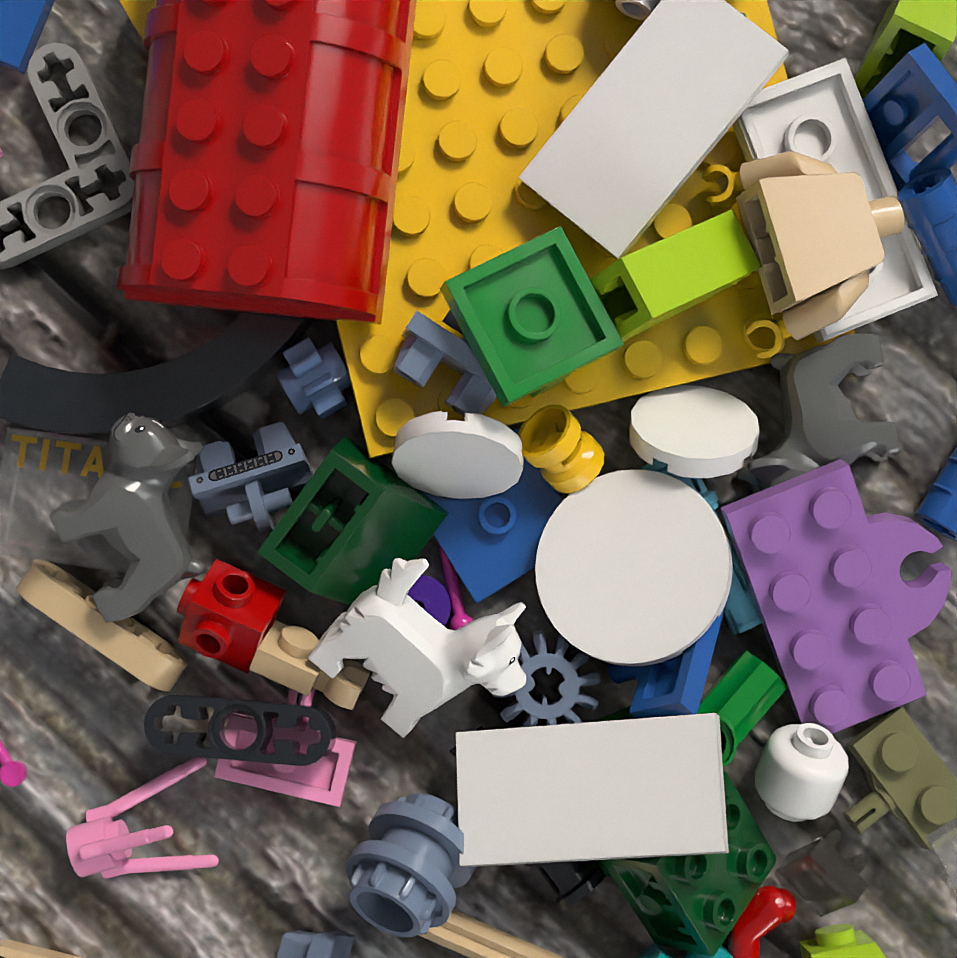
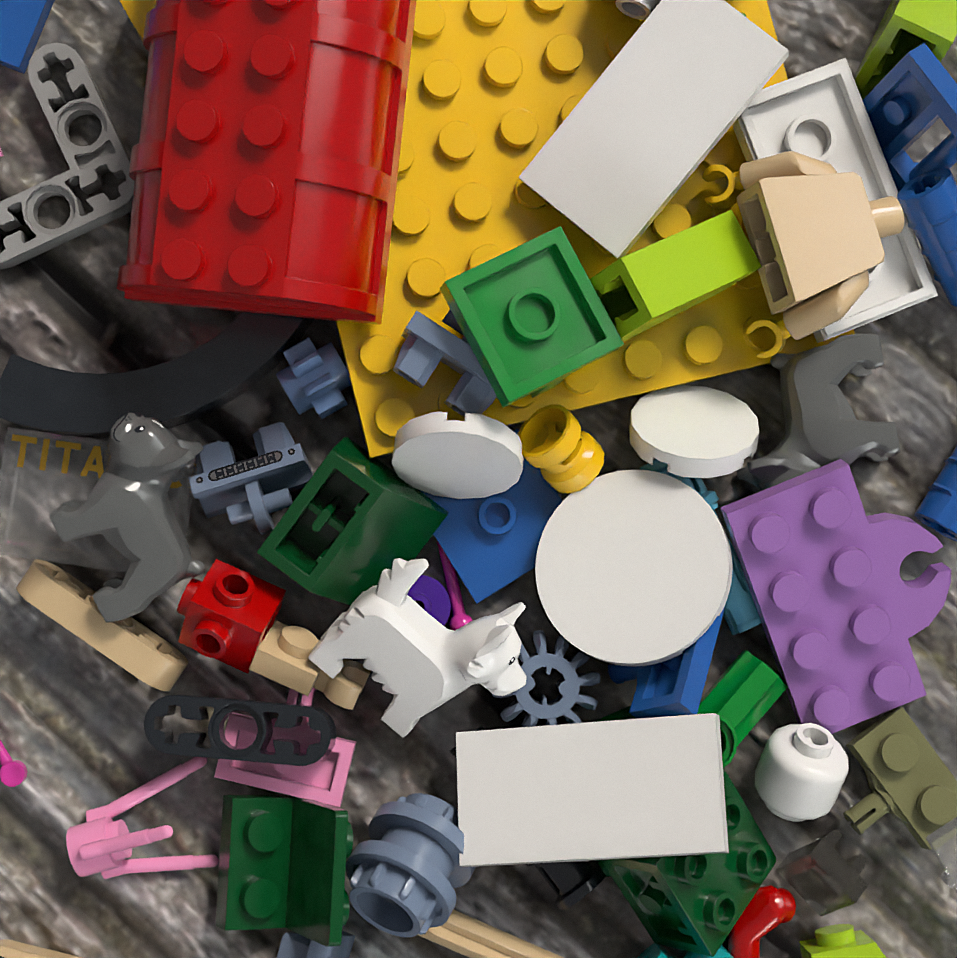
none -> dark green bracket [216,794,353,947]

